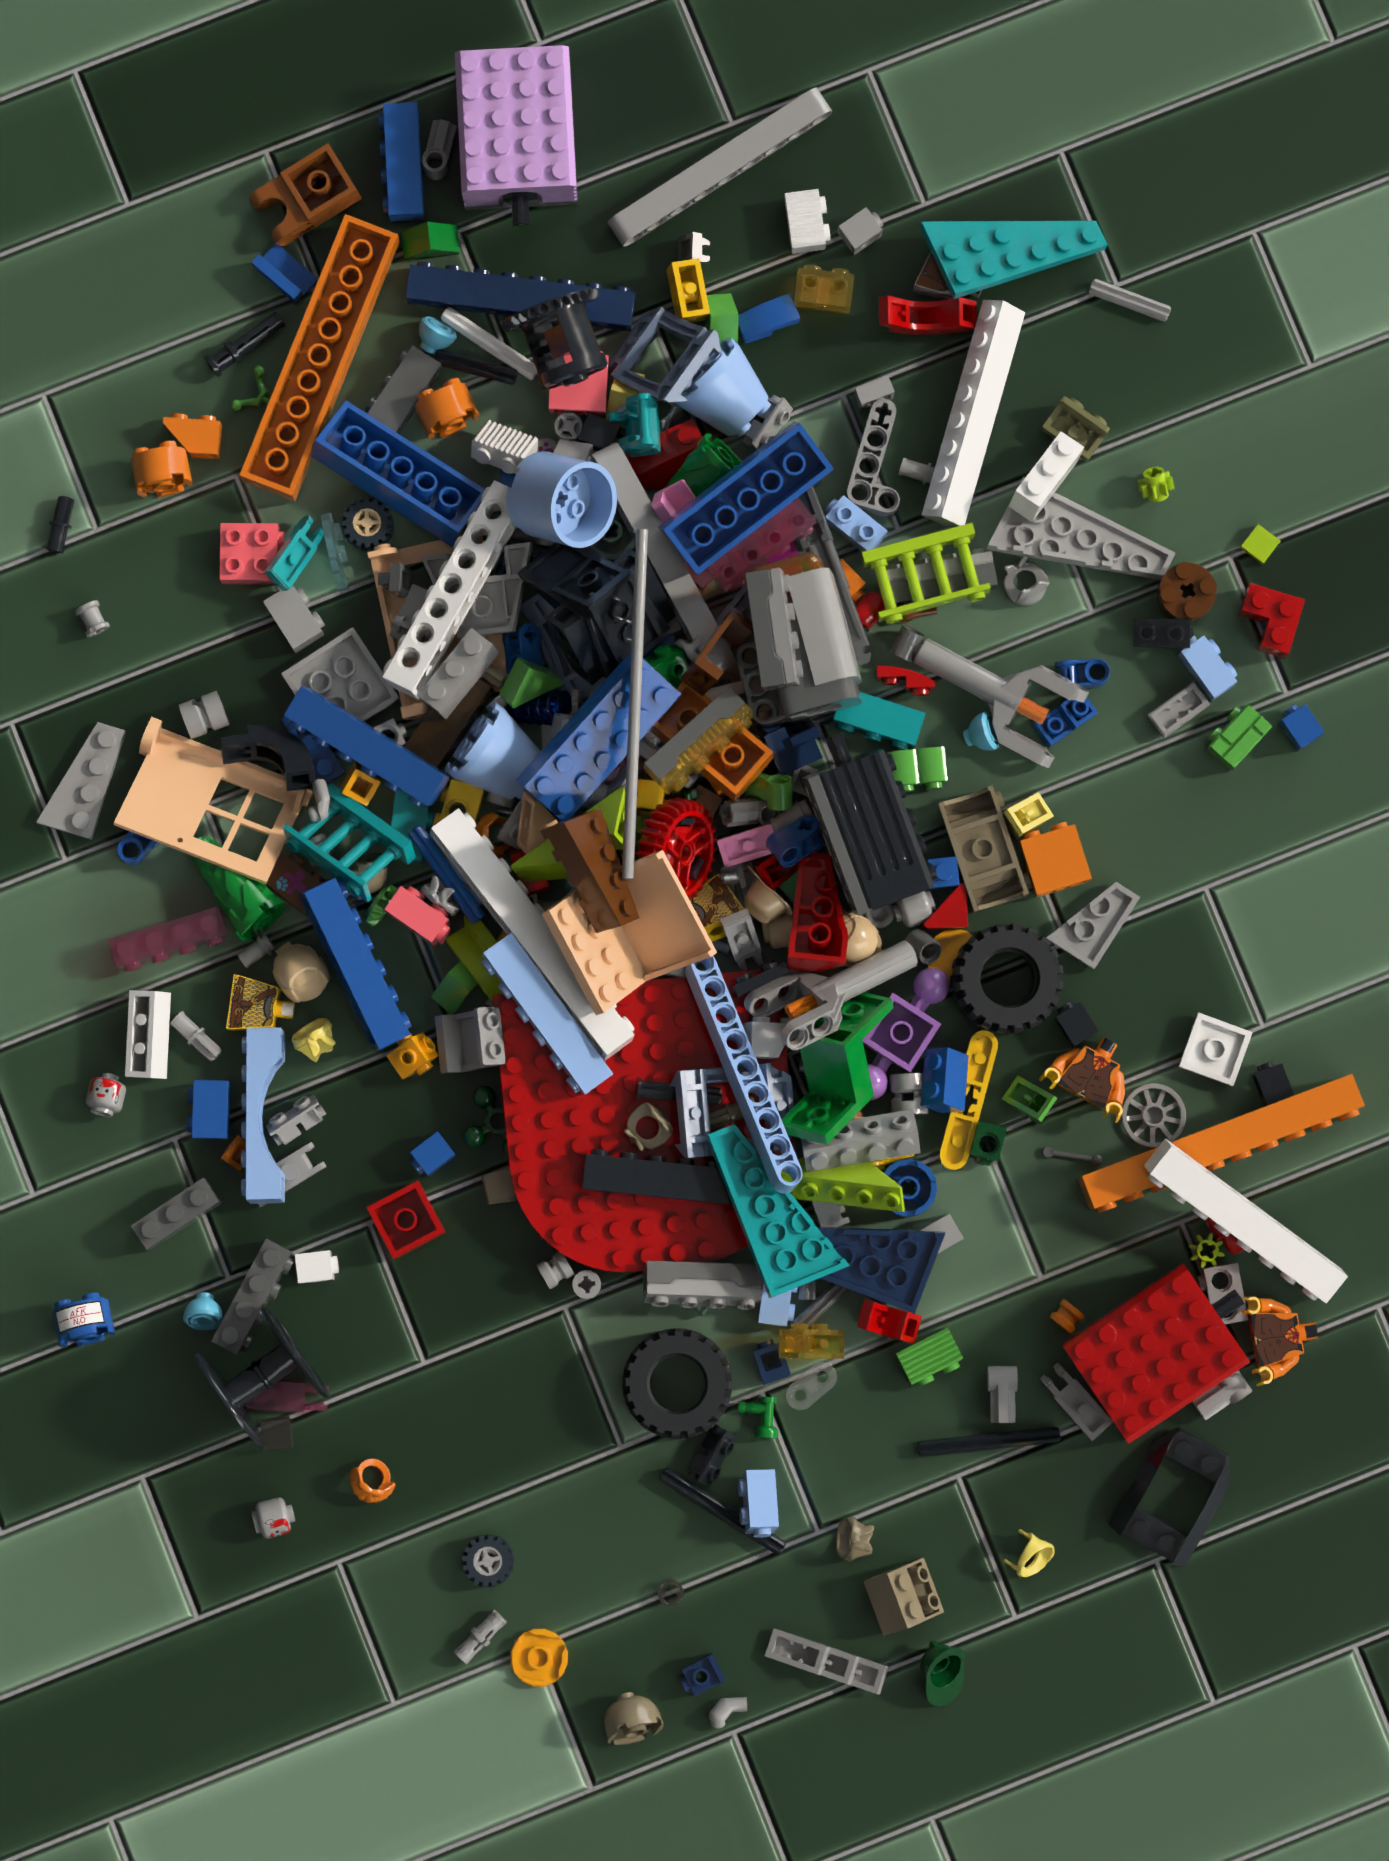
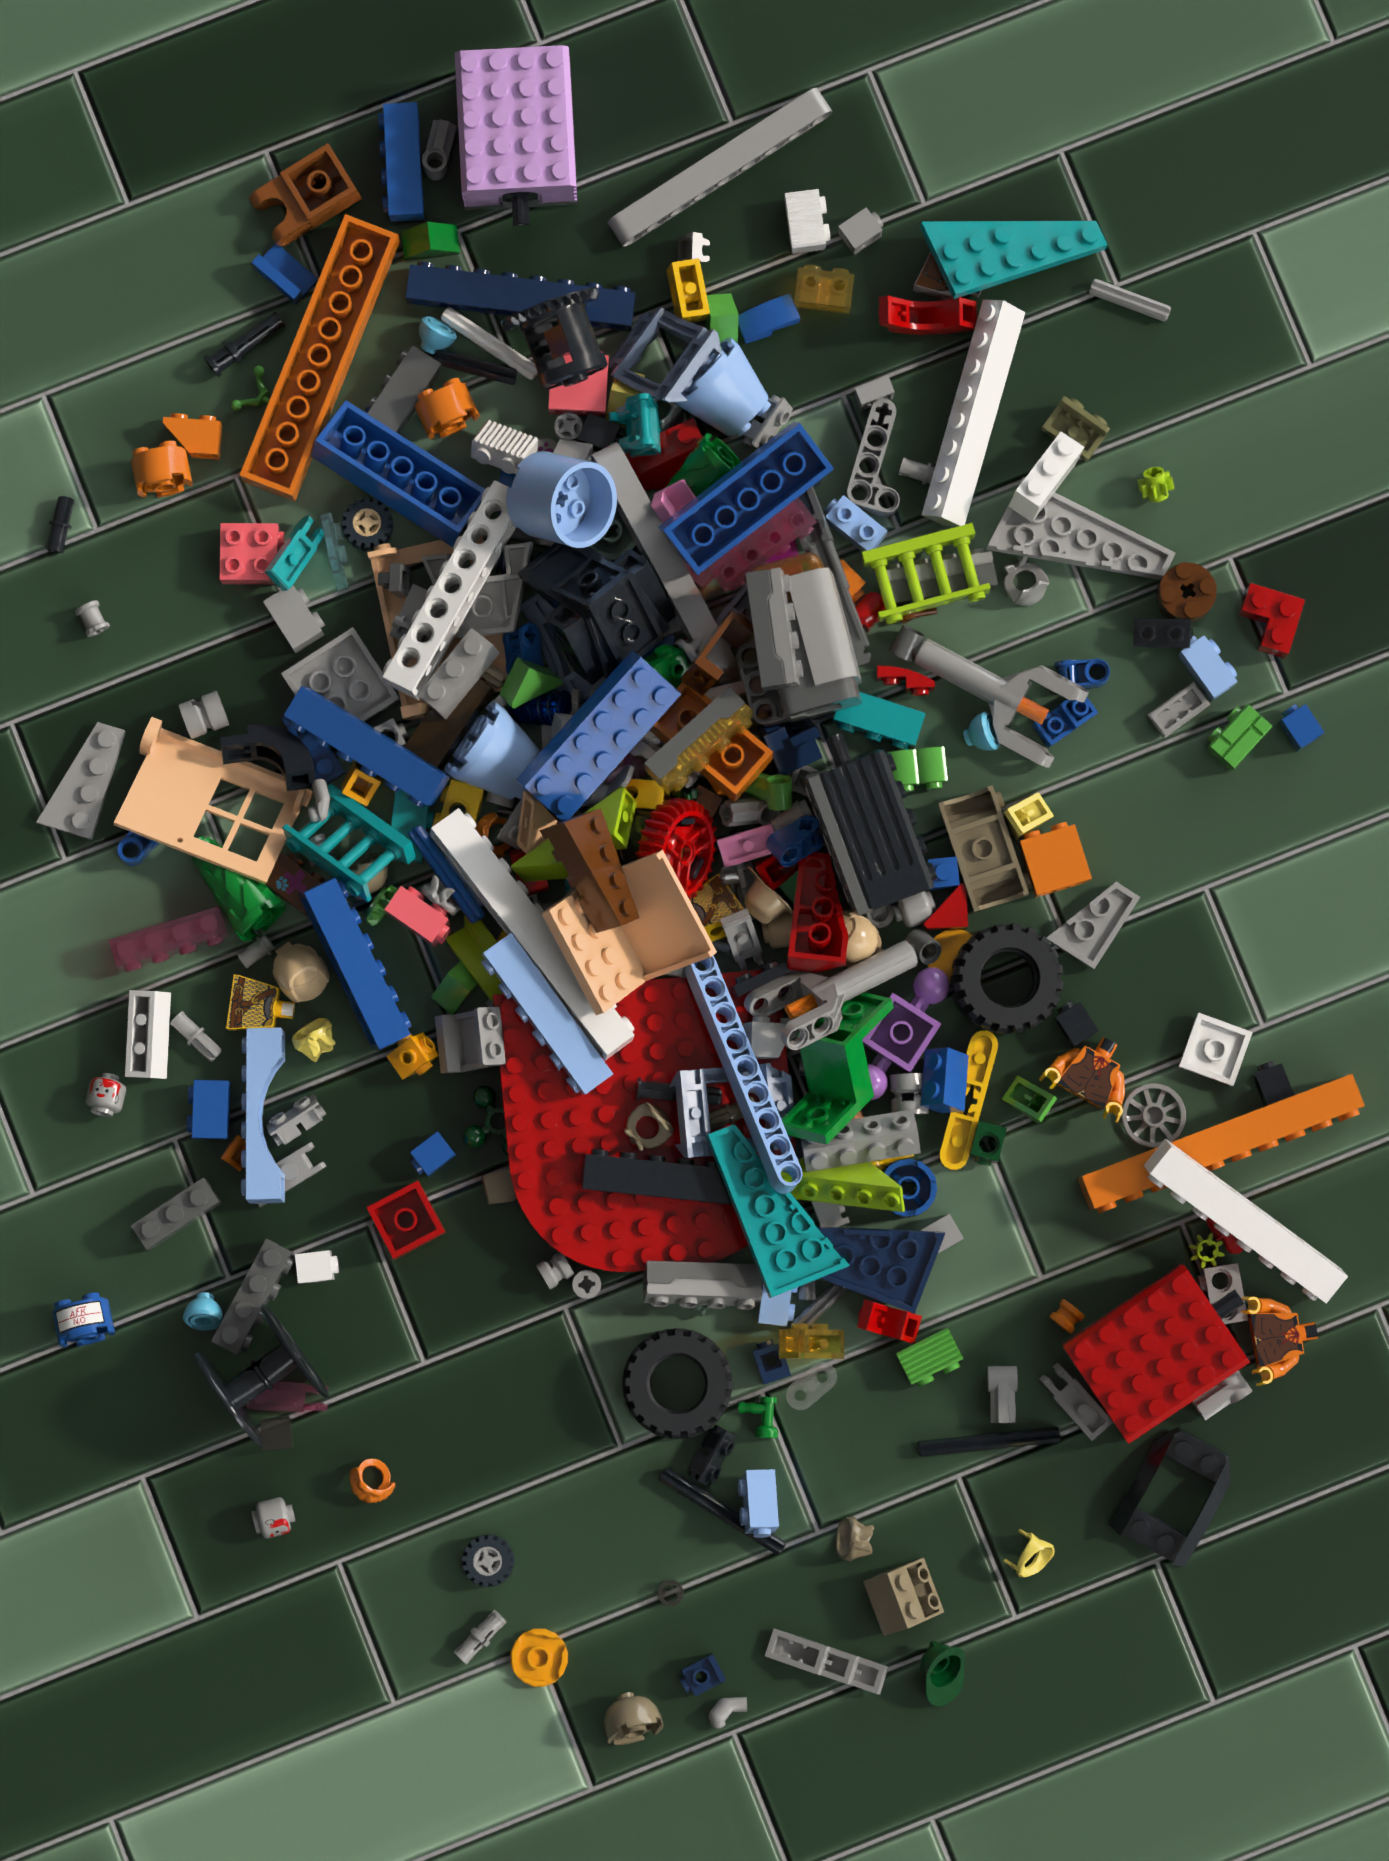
light grey piece [622,529,648,879] -> none
dark grey hinge [1043,1146,1103,1166] -> none
lime tile [1240,524,1281,565] -> none

